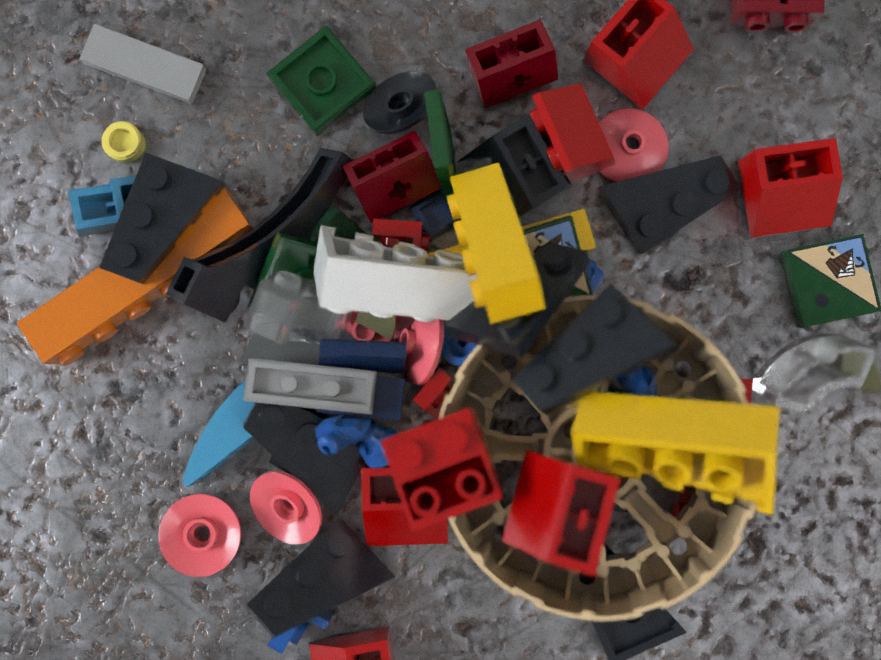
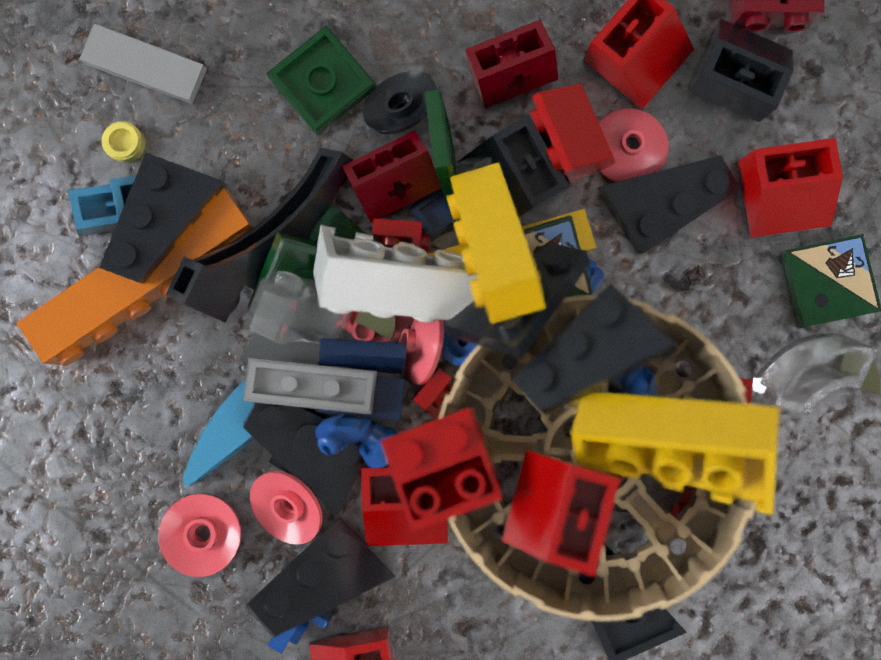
none -> black slope [688,19,794,122]

